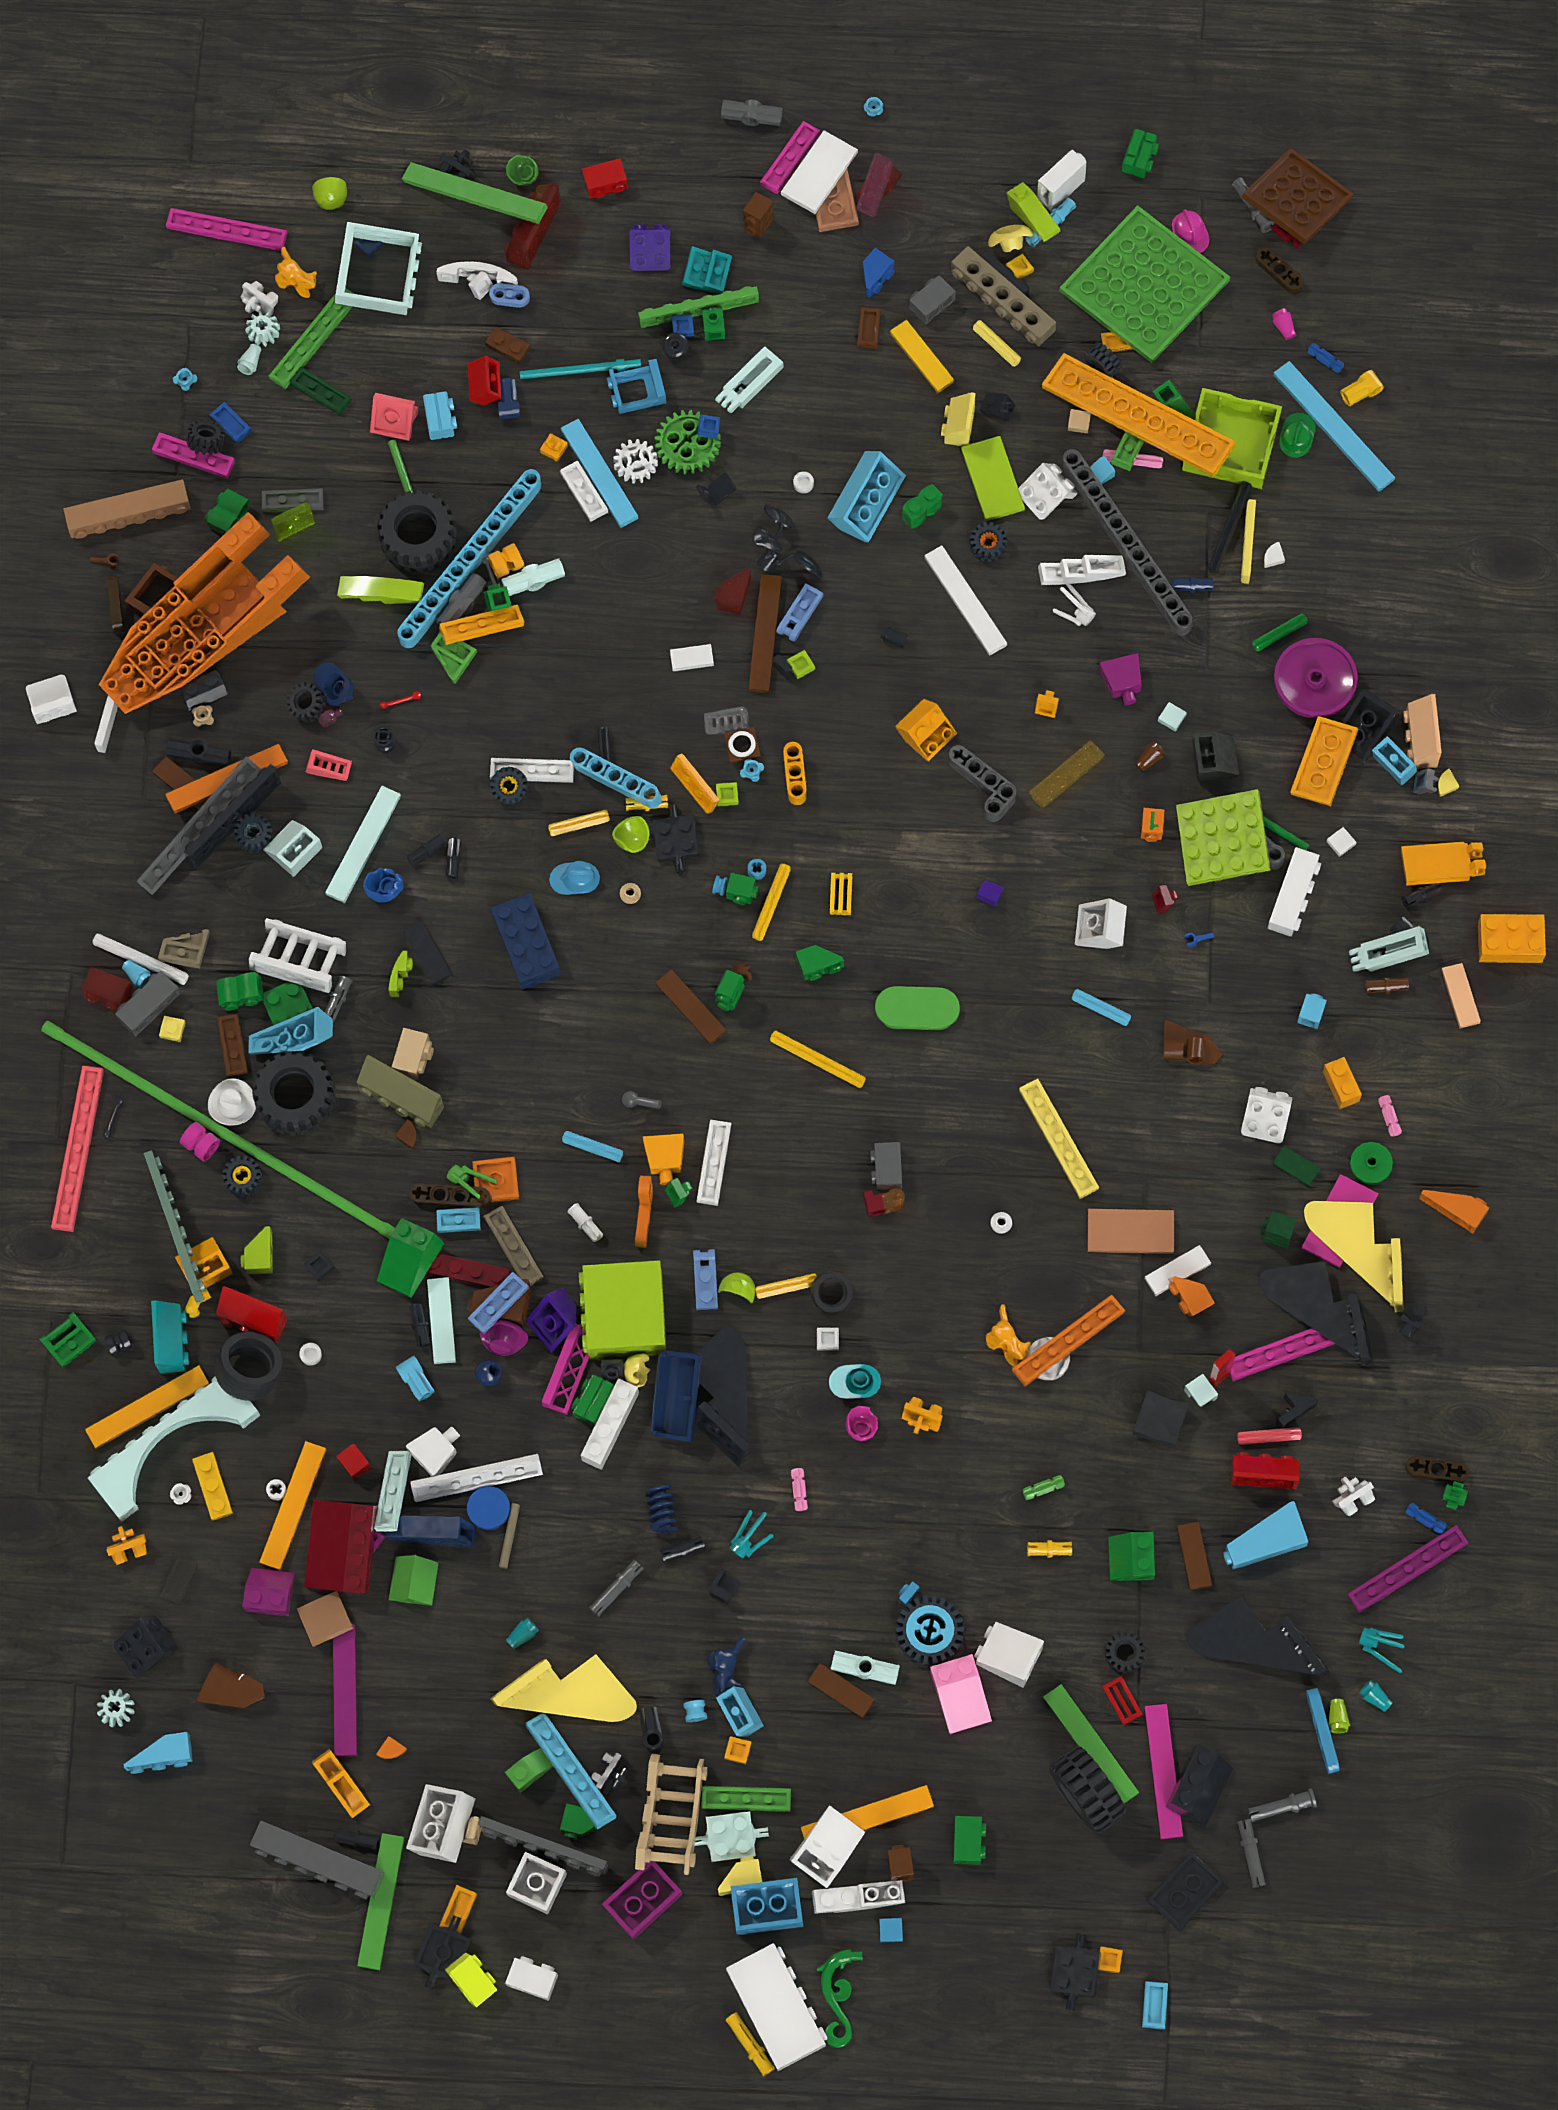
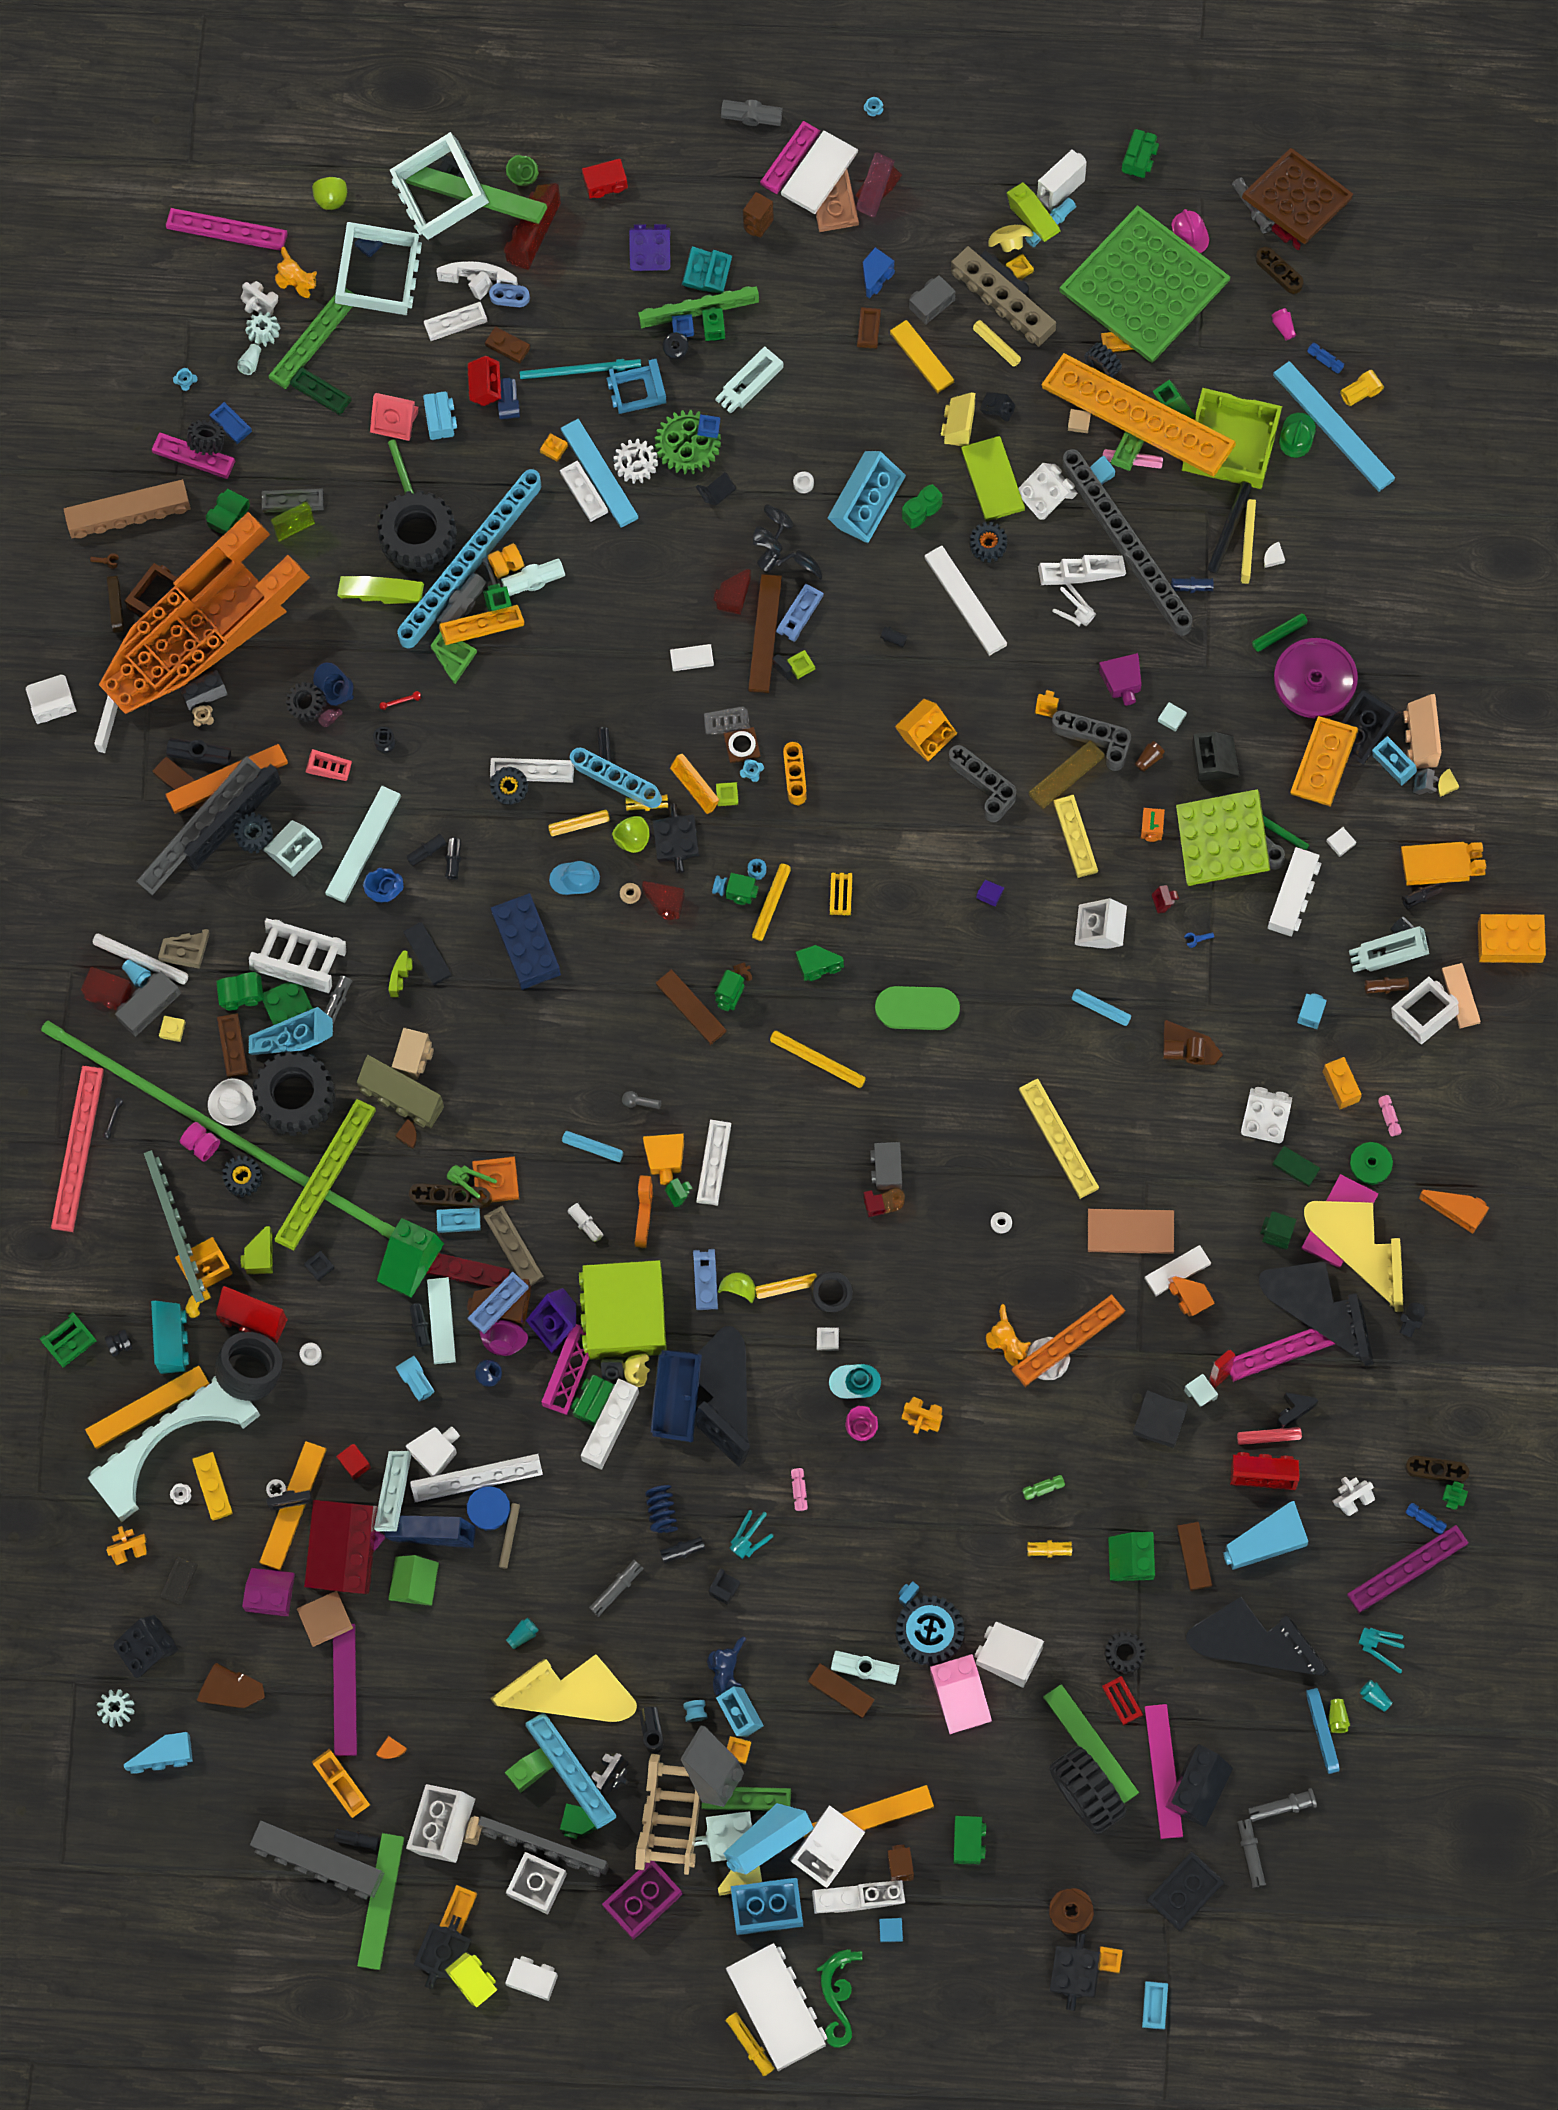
none -> black plate [266,1490,313,1511]
none -> lime plate [275,1099,376,1251]
none -> light aqua window [390,132,489,240]
none -> white tile [423,302,488,341]
none -> clear red slope [642,881,685,920]
none -> dark grey slope [681,1726,744,1807]
none -> medium azure slope [723,1803,814,1875]
none -> reddish brown plate [1049,1888,1094,1934]
none -> dark grey beam [1052,711,1131,771]
none -> light yellow tile [1053,795,1098,878]
none -> white window [1391,977,1459,1045]

